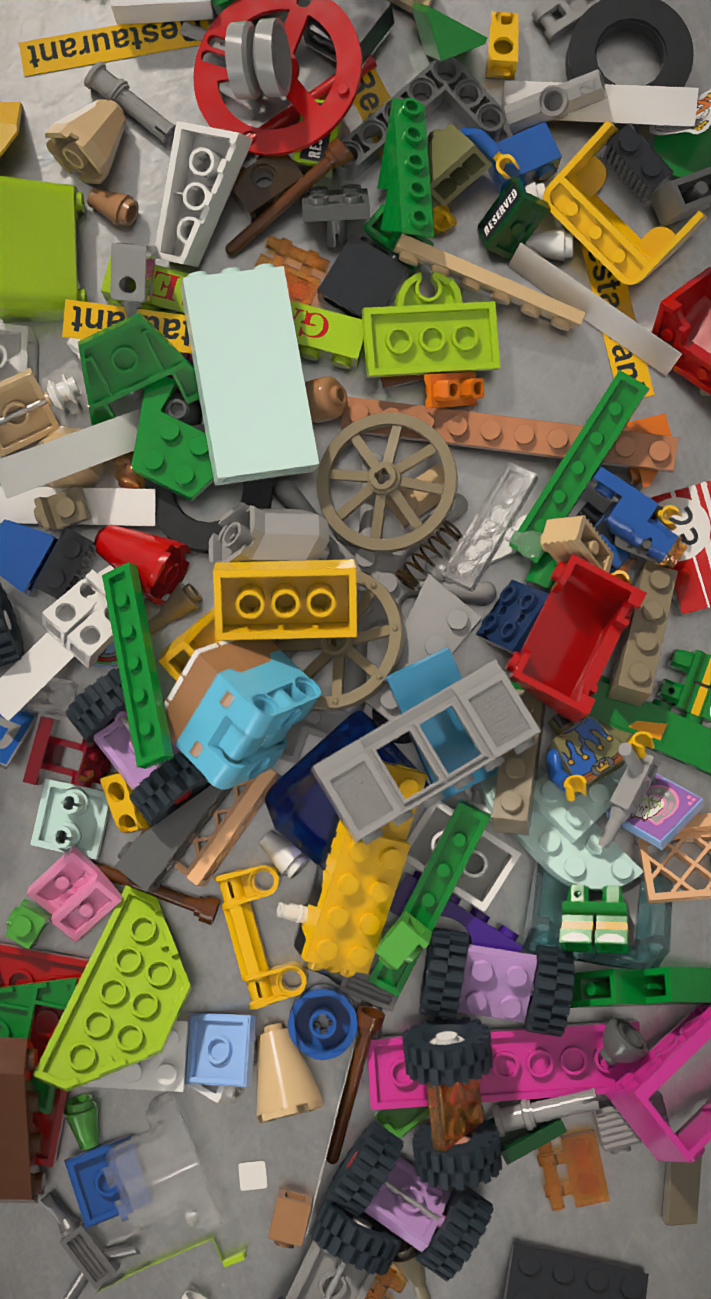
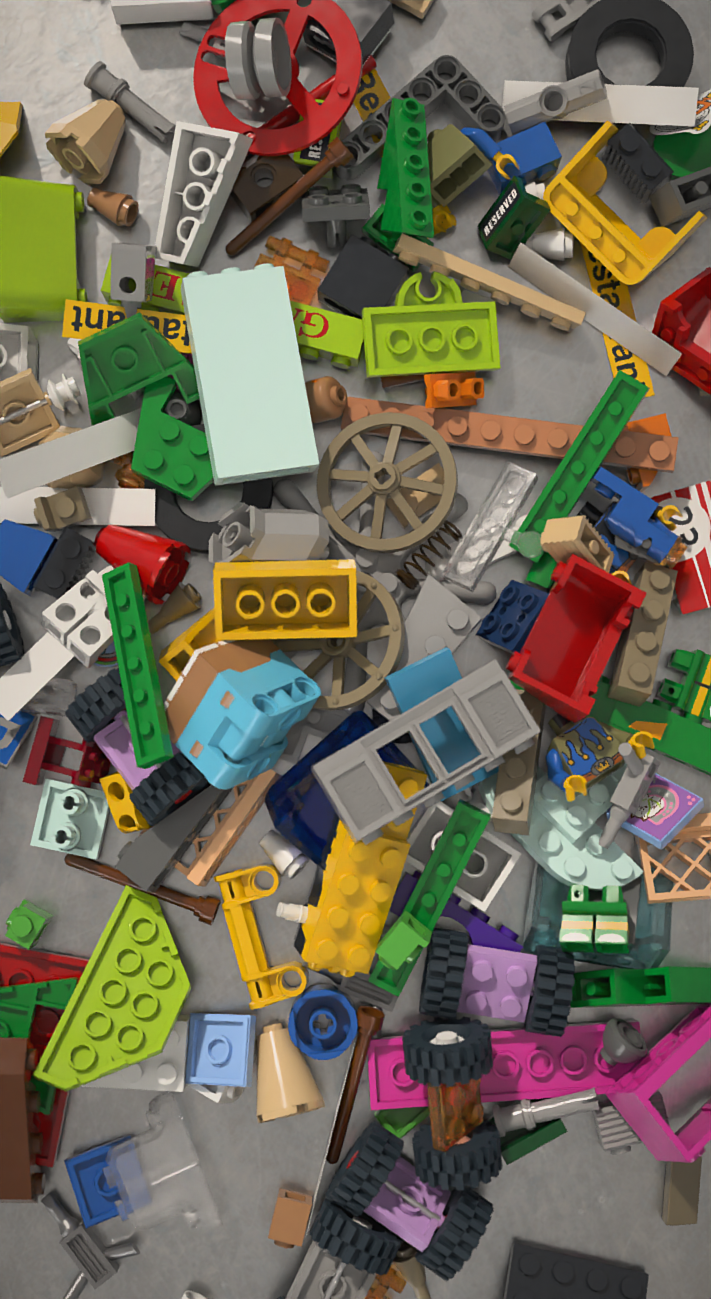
yellow sticker [18,20,209,76] -> none
bright pink slope [27,845,122,942] -> none
bright green cone [64,1094,99,1150] -> none
lime piece [97,1237,248,1292] -> none
white sticker [238,1161,268,1191] -> none
green slope [412,2,488,61] -> none
yellow leg [485,11,519,79] -> none
clear orange plate [537,1129,610,1211] -> none

